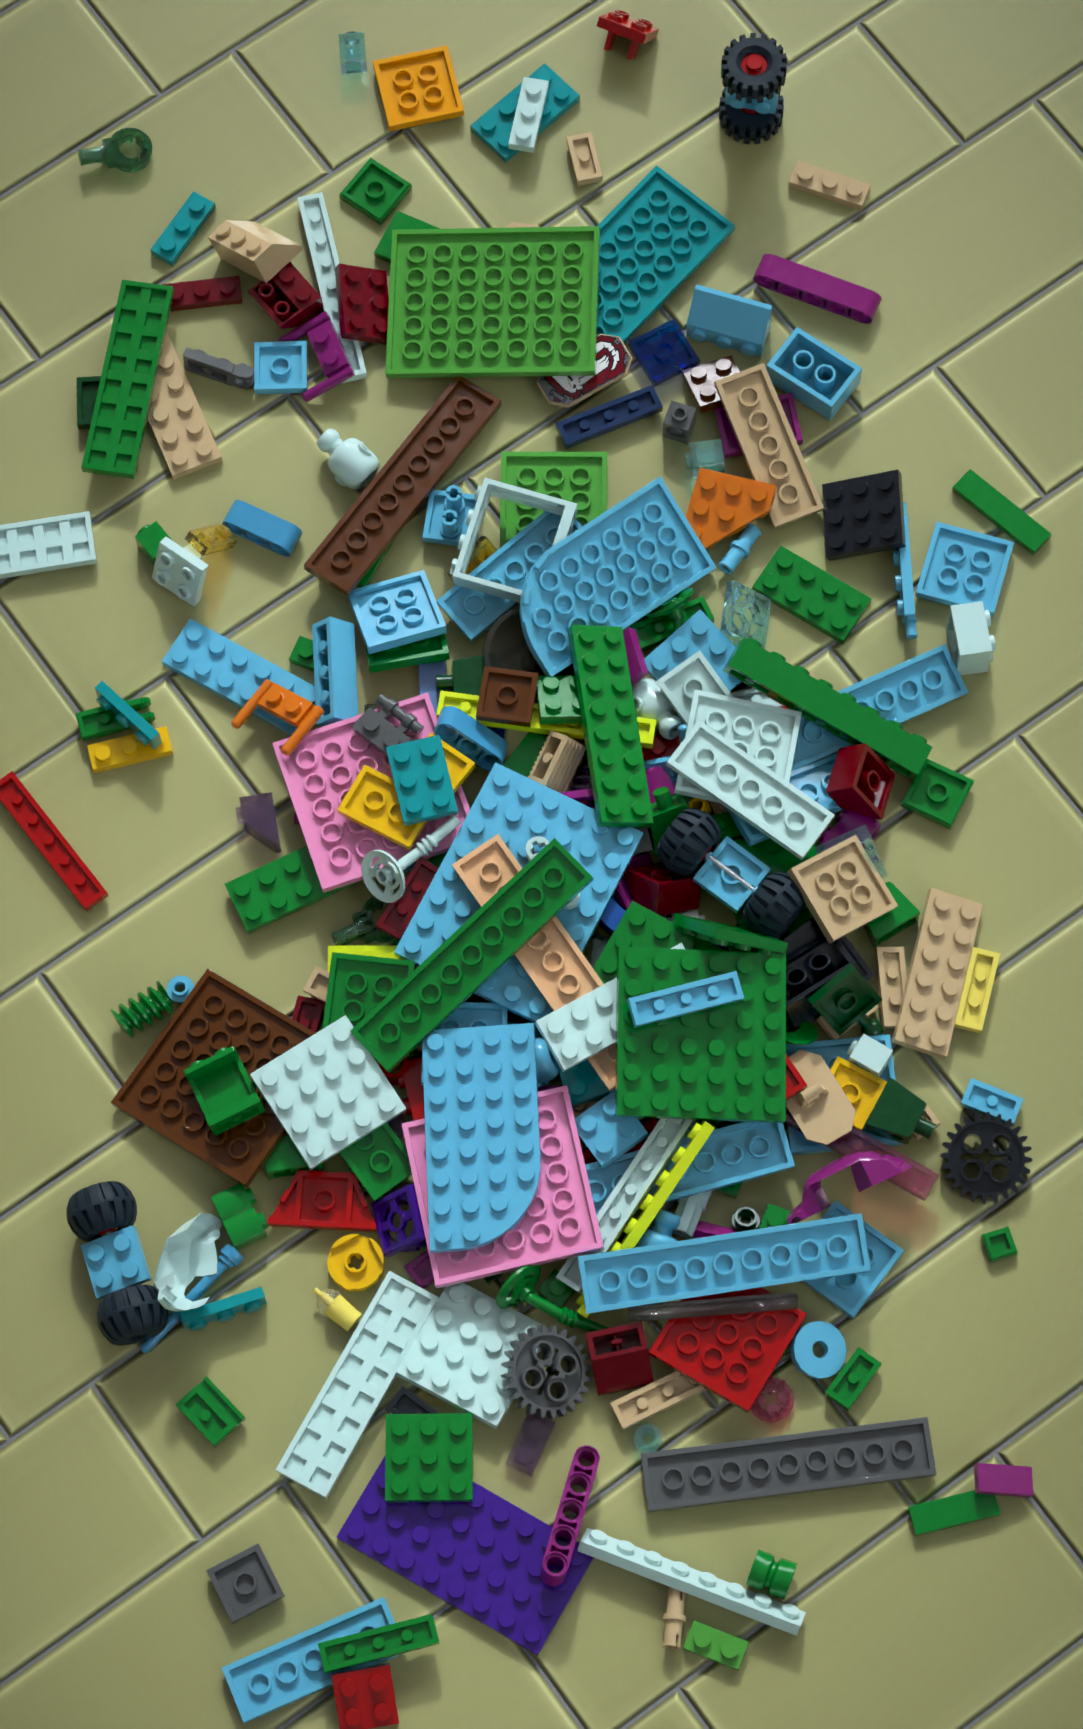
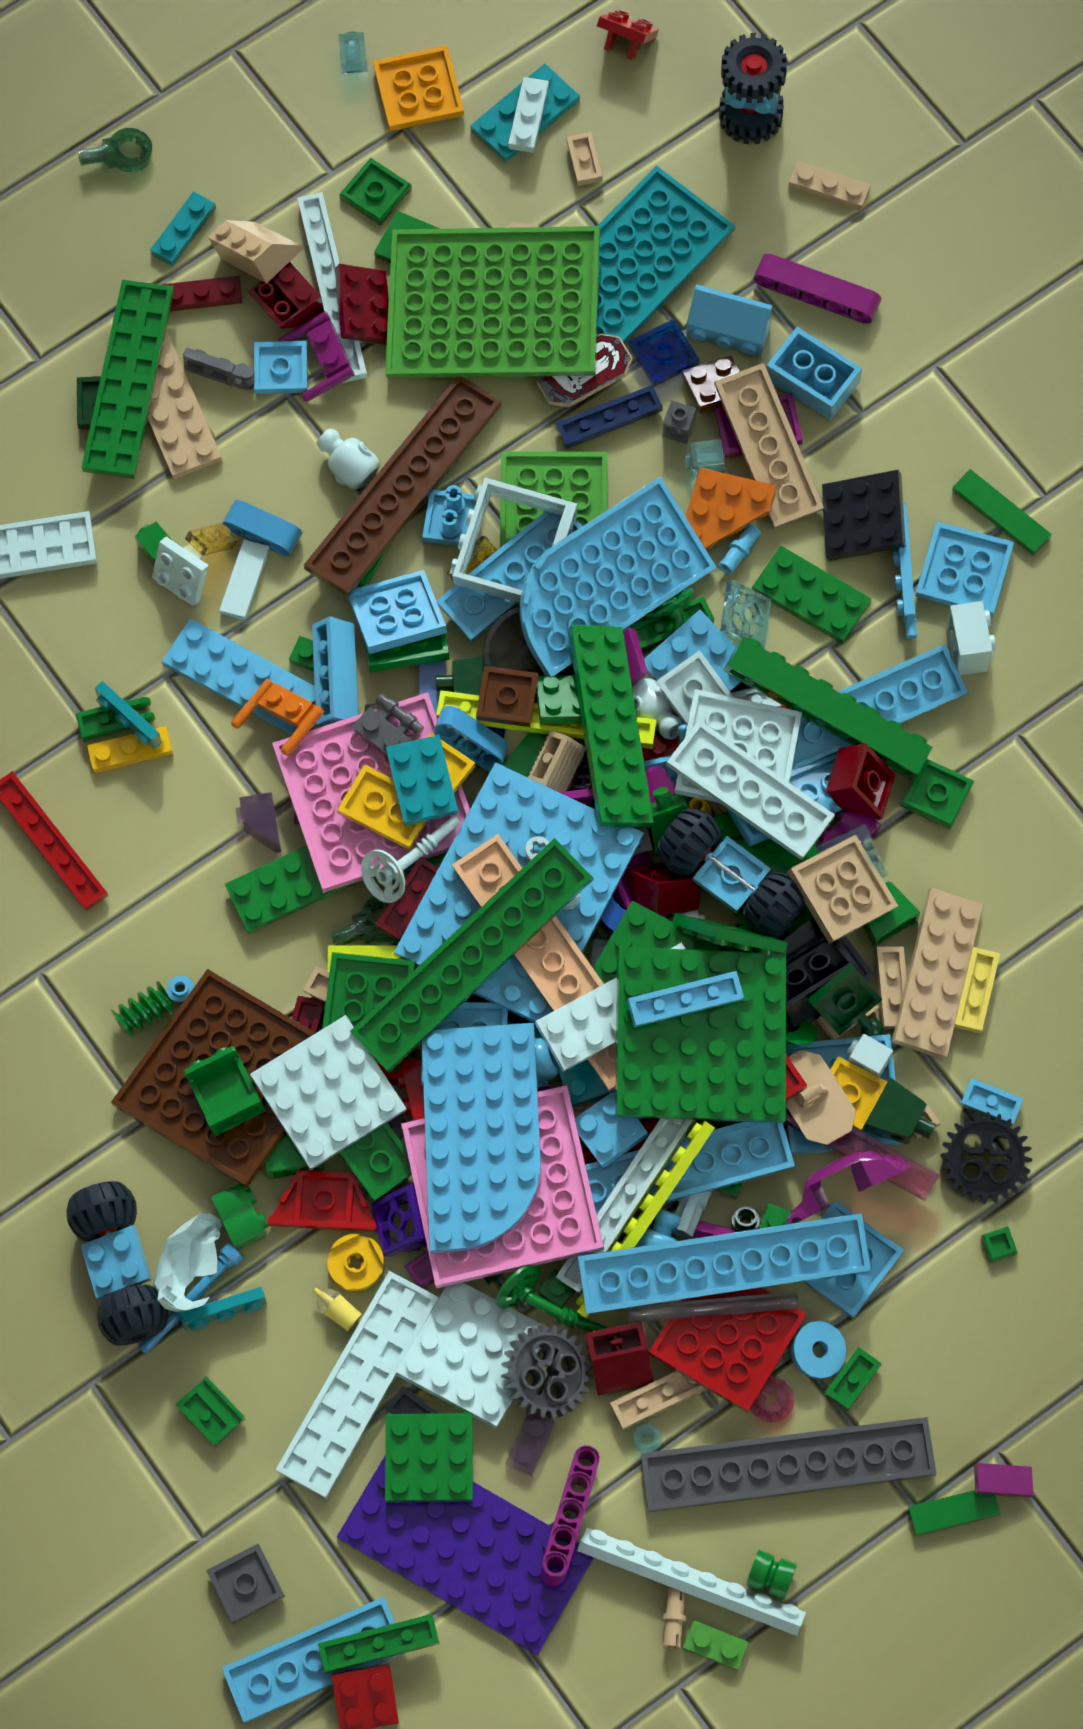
none -> light aqua tile [219,540,270,621]

